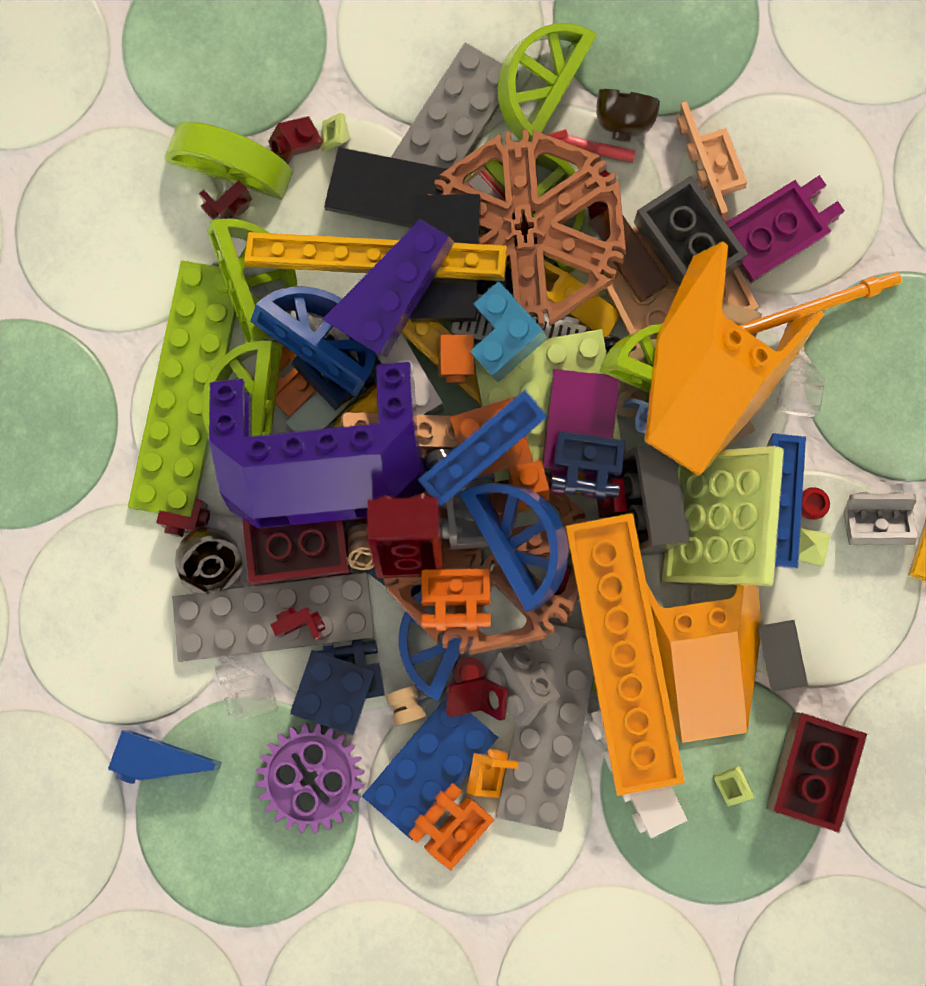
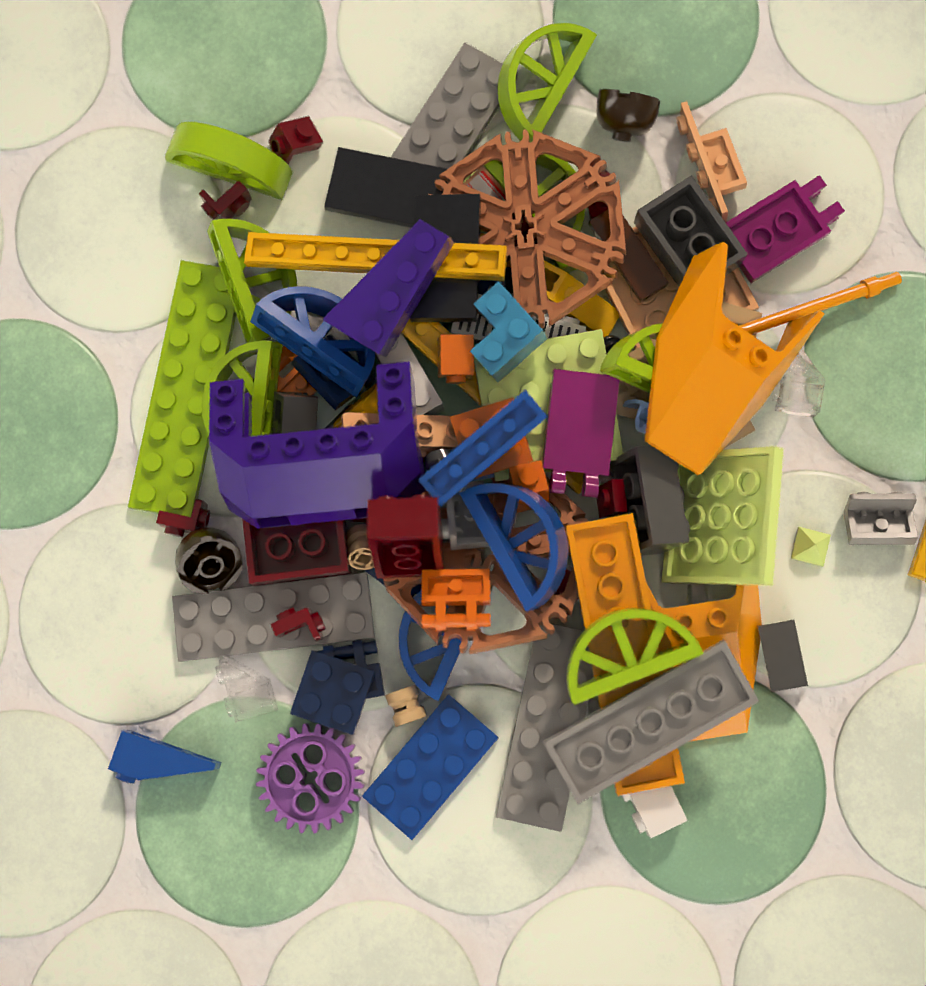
yellowish green slope [321,112,350,152] -> none
orange plate [408,783,495,871] -> none
dark red bracket [446,677,508,721] -> none
red plate [453,657,486,683] -> none
light orange bracket [466,749,519,798] -> none
light grey bracket [486,645,560,728] -> none
coral piece [547,129,636,163] -> none
dark blue plate [550,431,625,499] -> none
yellowish green slope [713,766,754,806] -> none
dark red brick [766,712,867,833] -> none
blue window [767,433,806,569] -> none
red plate [801,487,830,520] -> none
none -> dark grey hinge [272,391,318,434]
none -> light grey plate [543,640,759,804]
none -> lime window [566,608,704,705]

